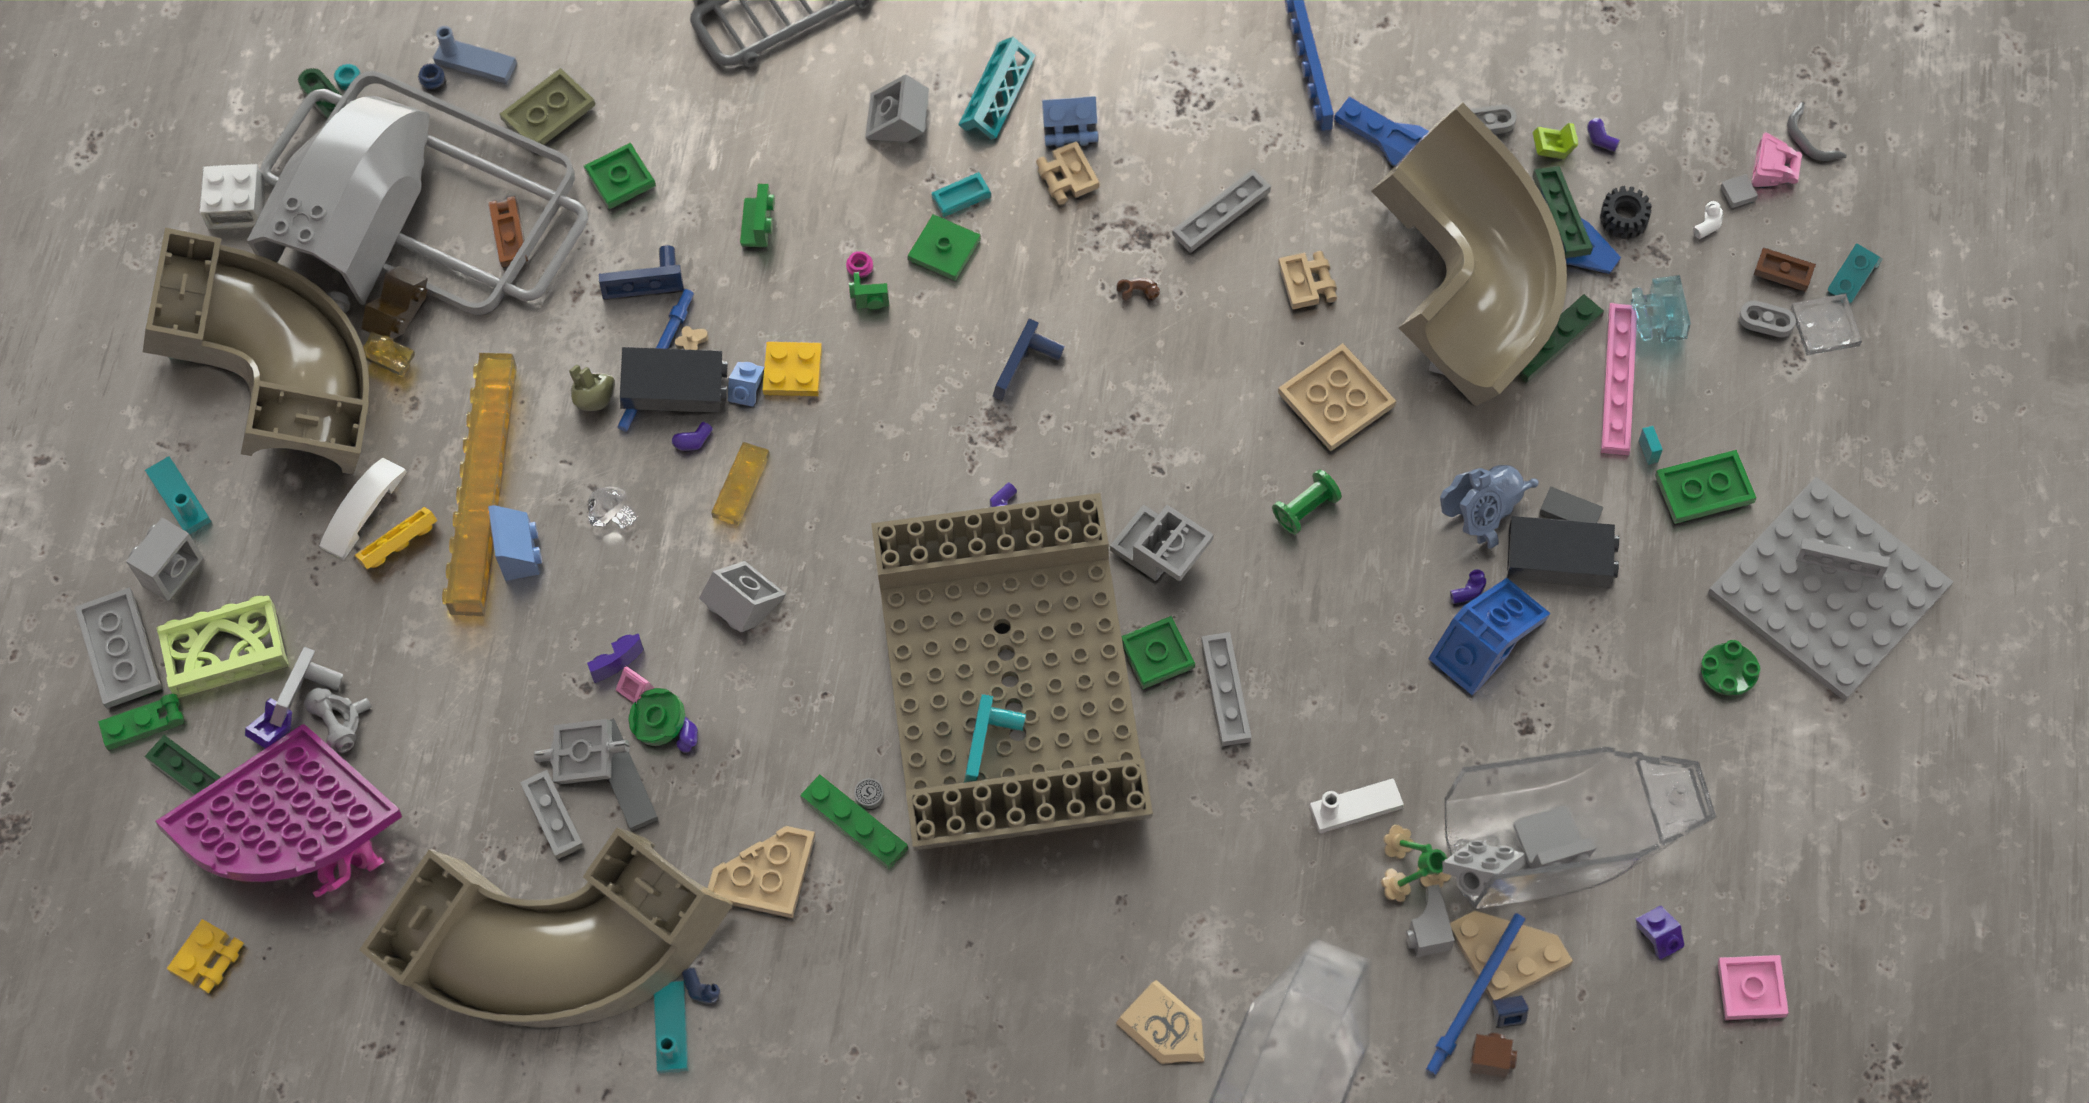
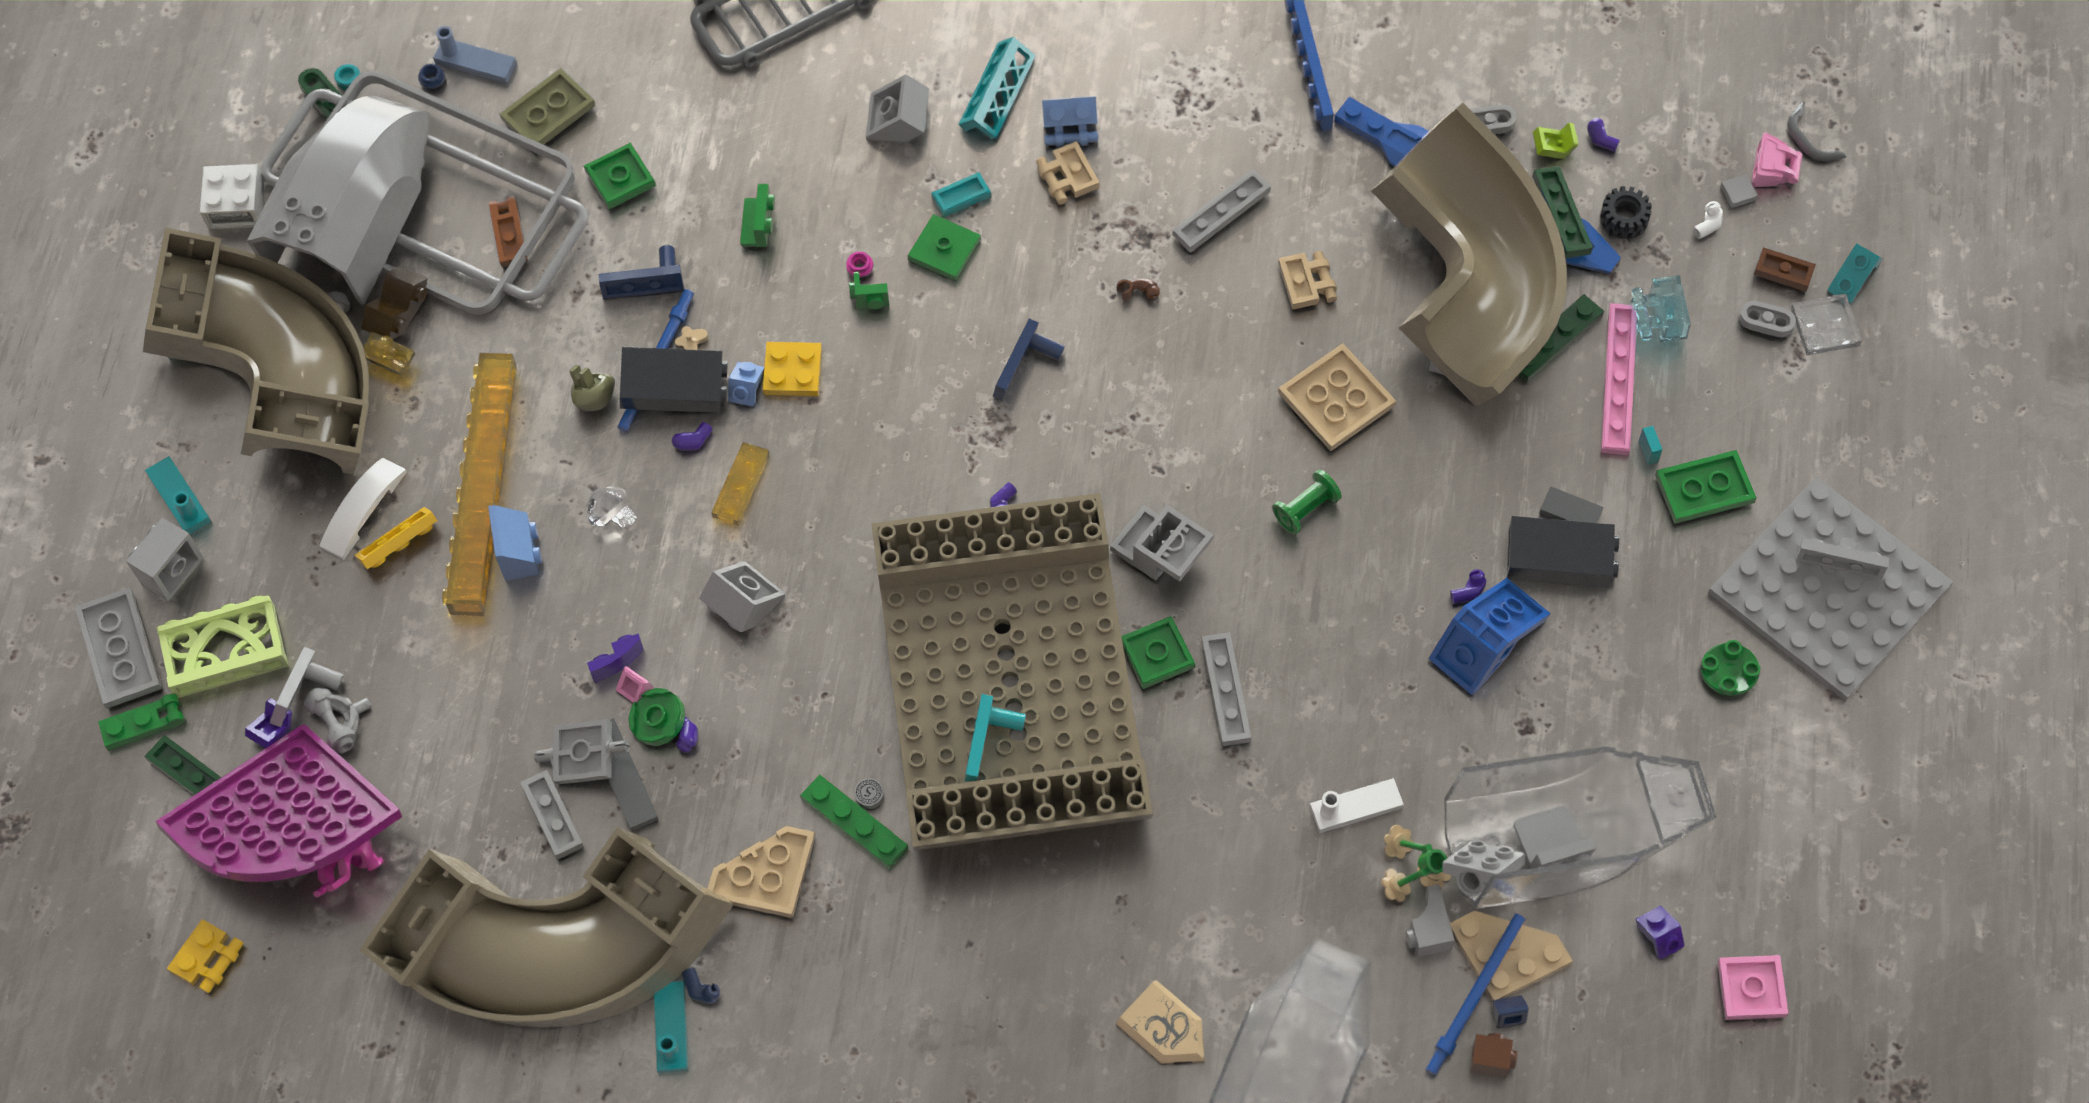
sand blue helmet [1440,465,1539,549] -> none

